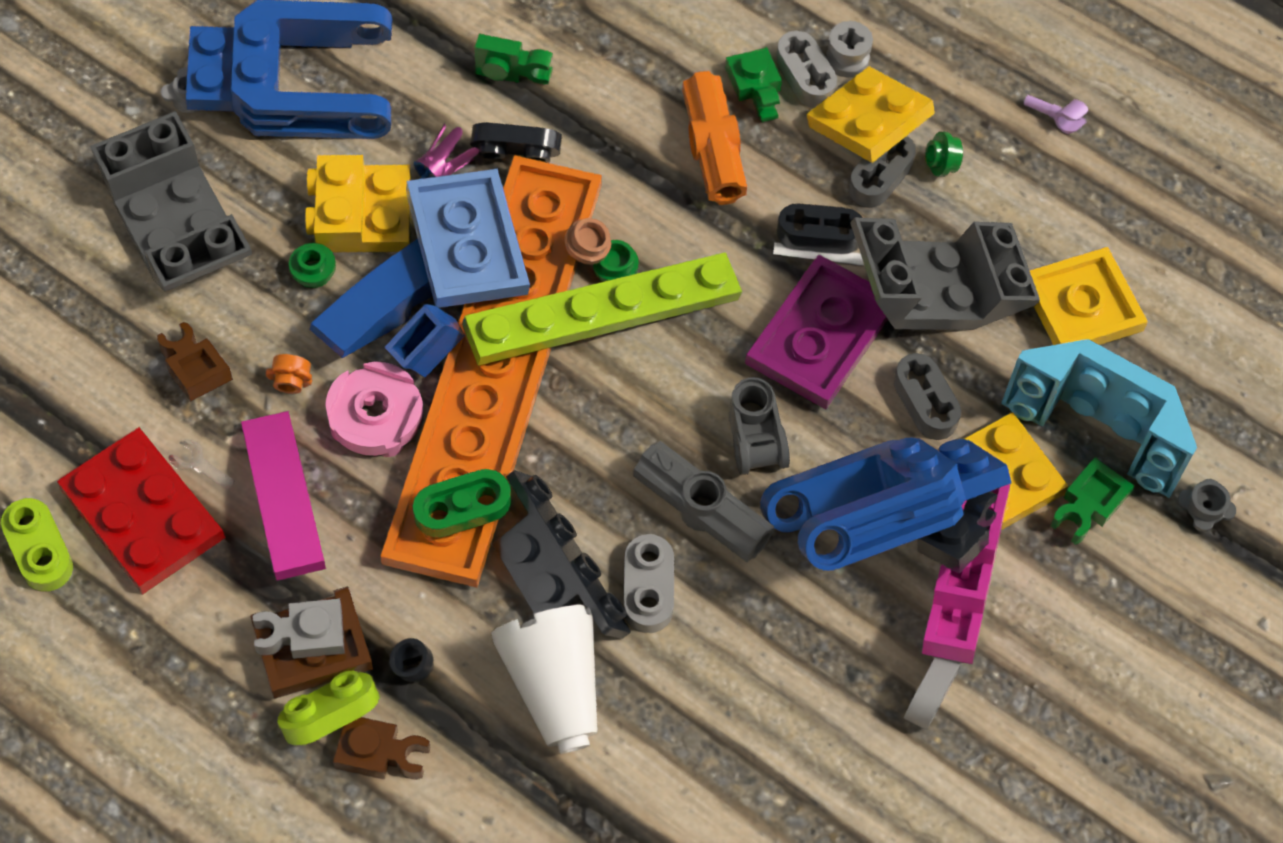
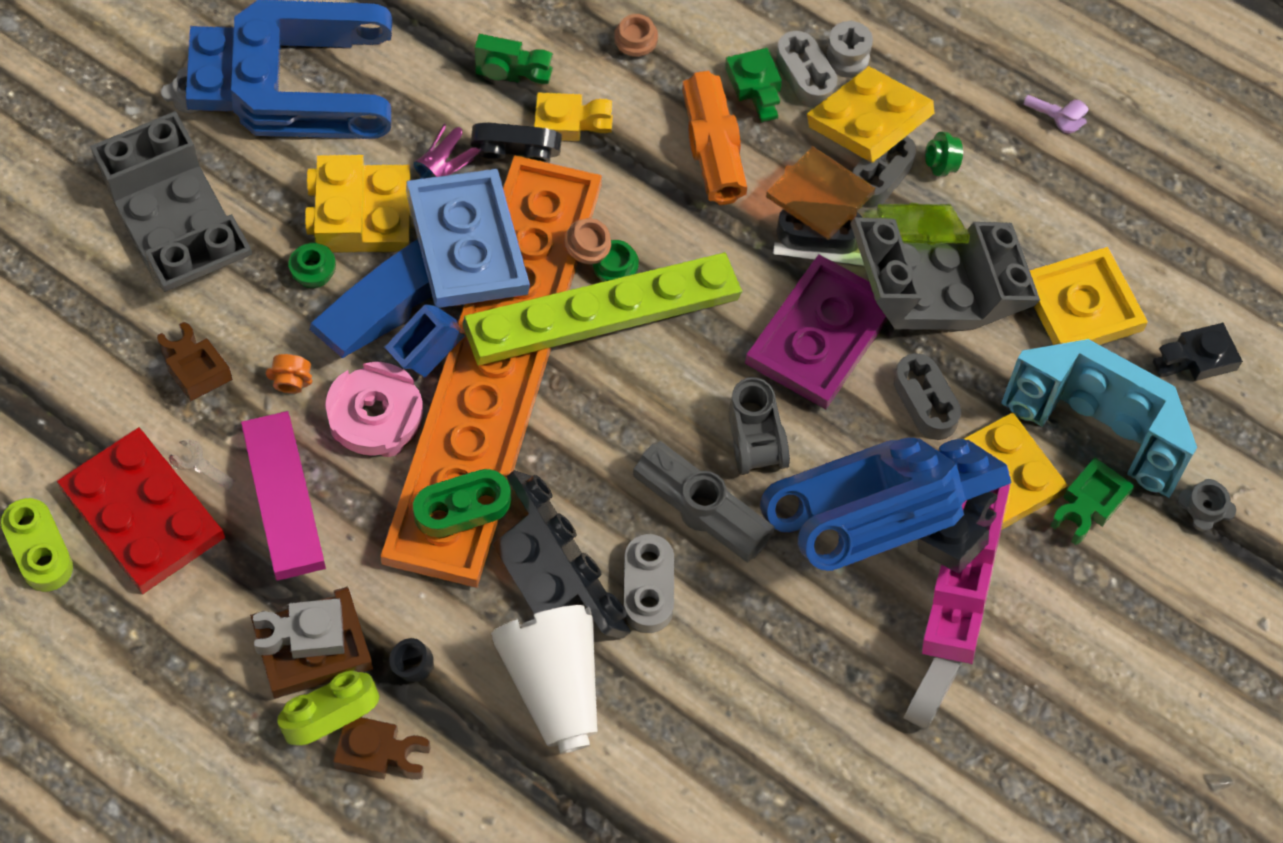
none -> yellow plate [534,93,613,141]
none -> nougat plate [614,14,658,56]
none -> clear orange piece [766,147,876,240]
none -> clear neon green piece [877,202,970,245]
none -> black plate [1152,322,1243,381]

